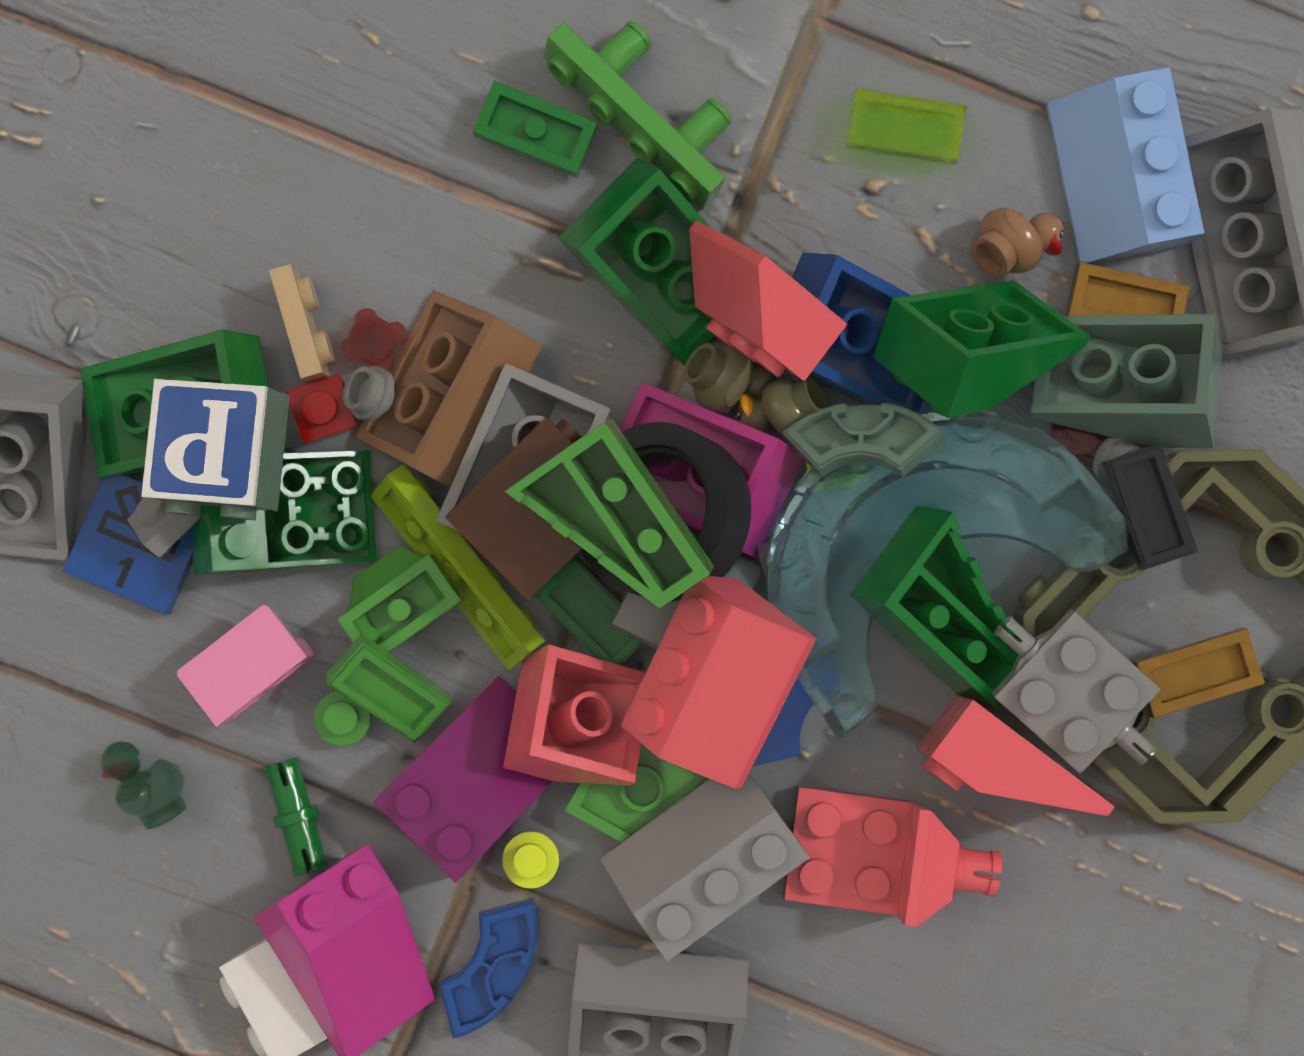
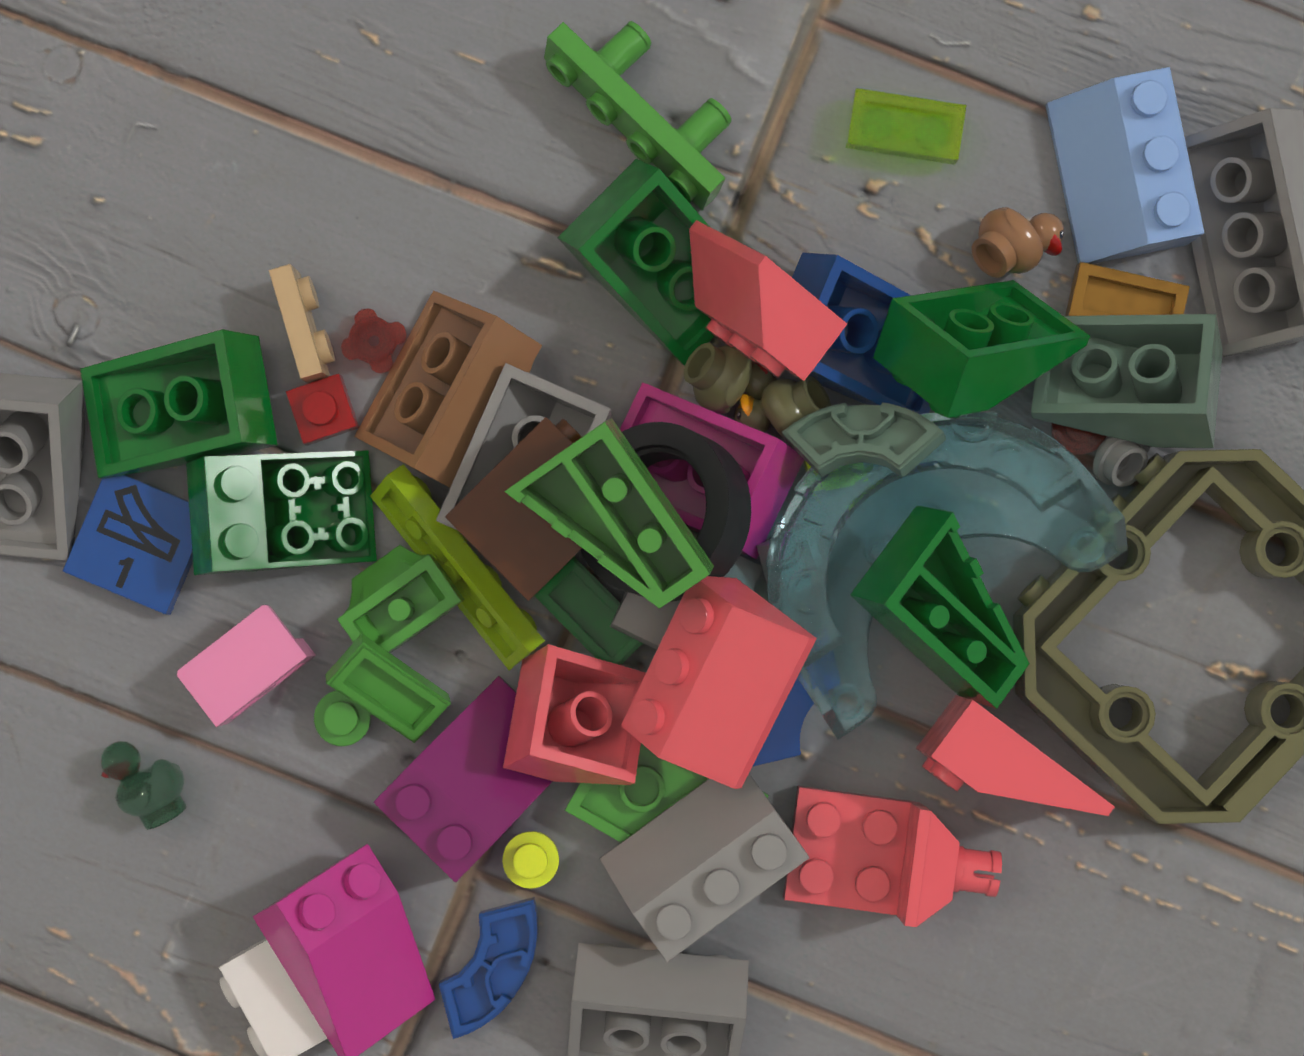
light grey plate [127,497,200,558] -> none
piece [141,379,290,520] -> none
green pin [263,757,329,876] -> none
light grey plate [343,366,395,422] -> none
green plate [473,80,598,178] -> none
light grey plate [991,608,1161,774] -> none
black tile [1102,443,1198,571] -> none
pearl gold tile [1132,628,1265,718] -> none

